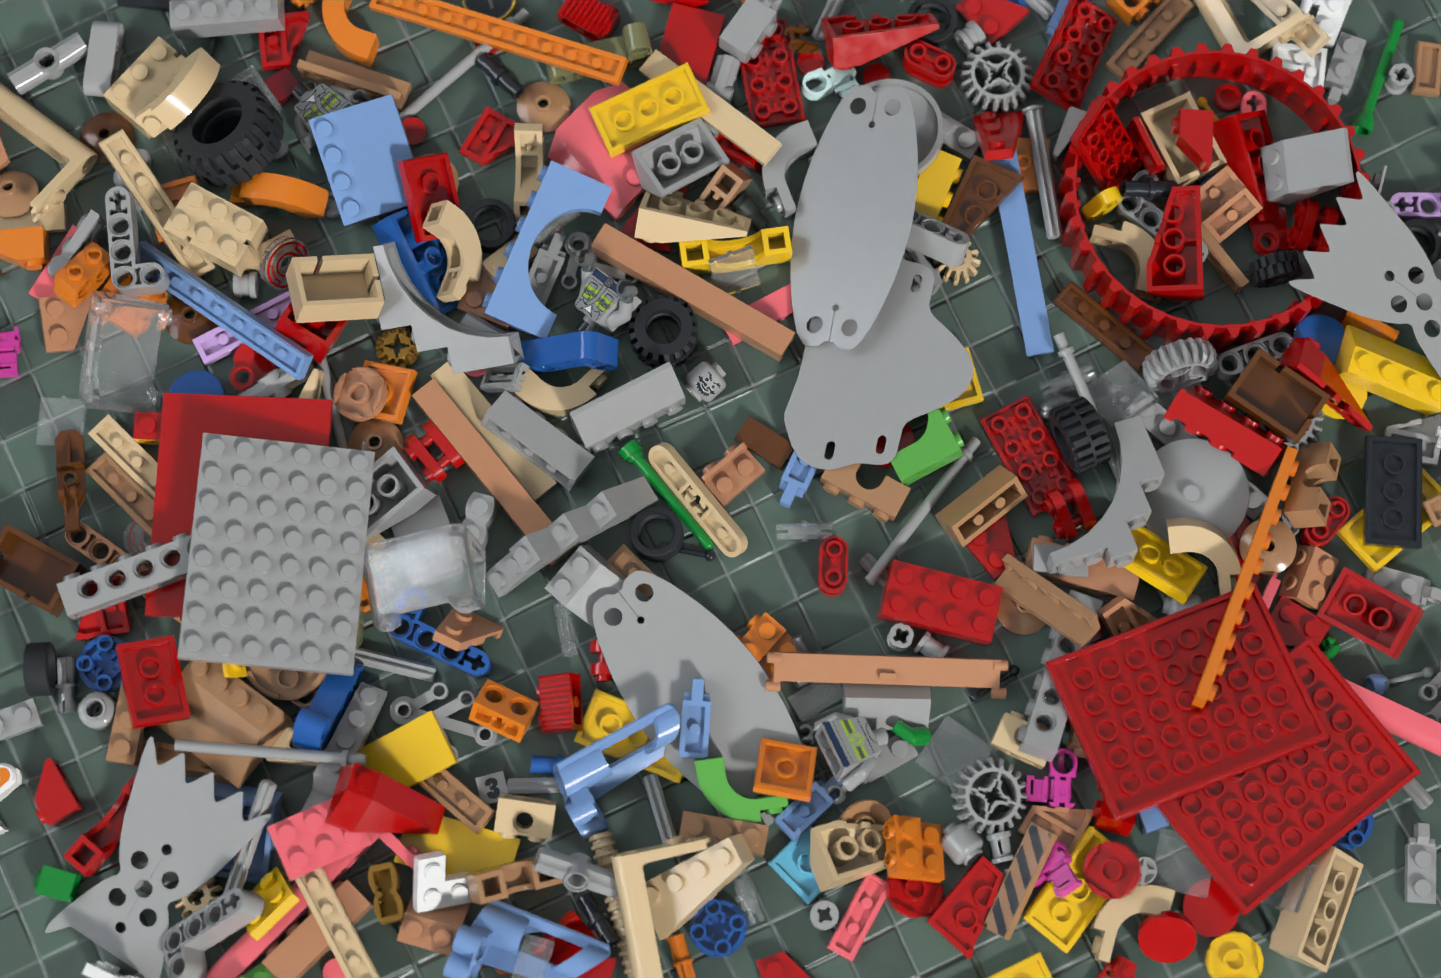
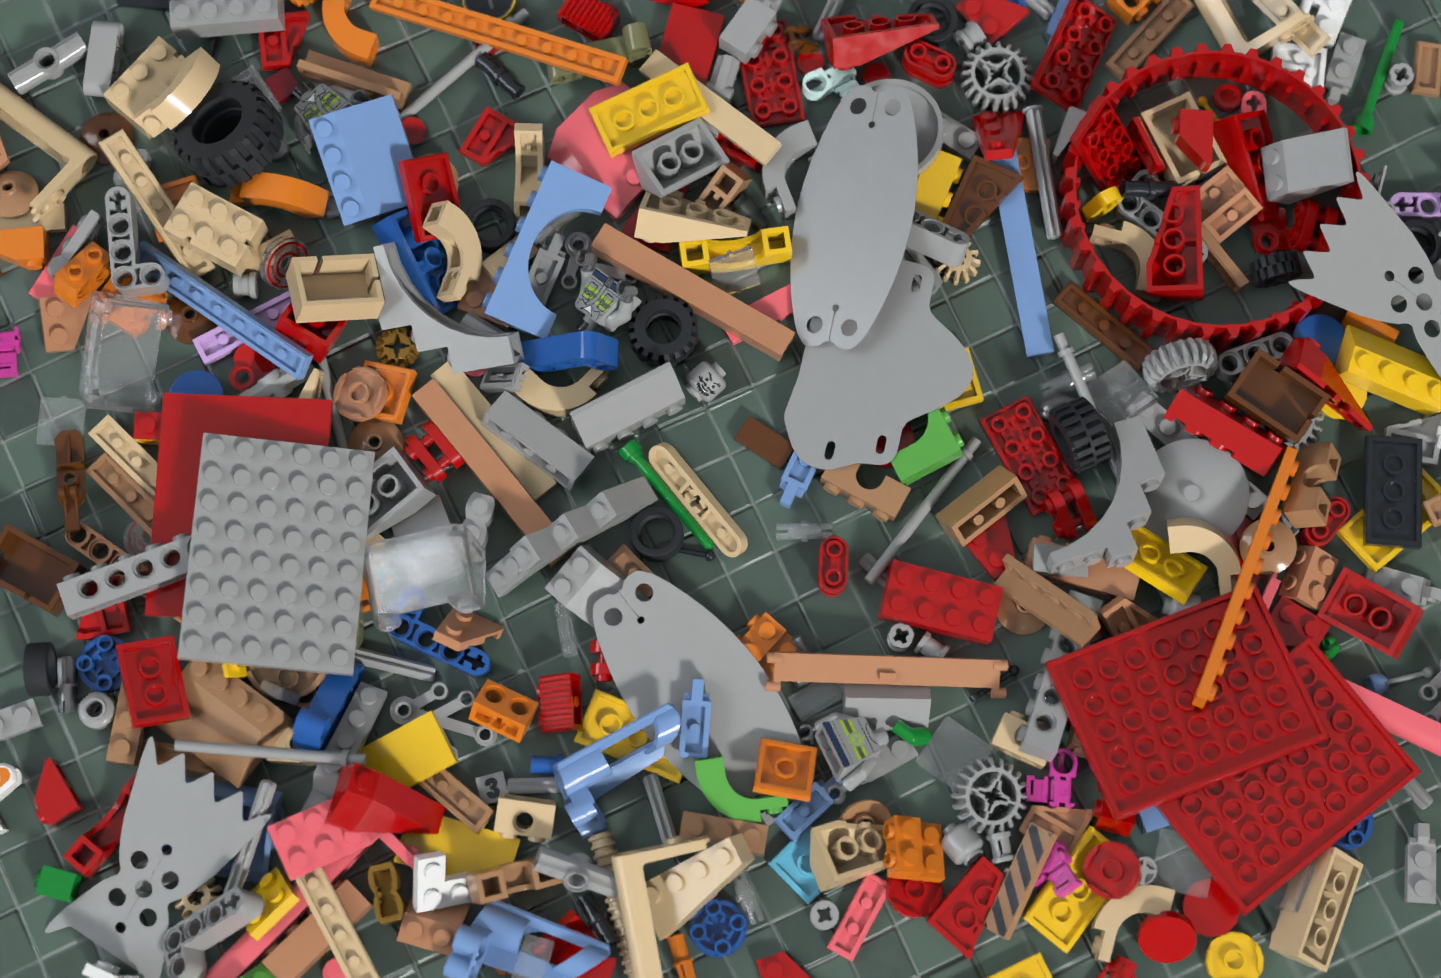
medium nougat dish [517,82,571,134] -> none
nougat bracket [701,442,765,507] -> none
none -> flat silver tile [259,679,300,705]

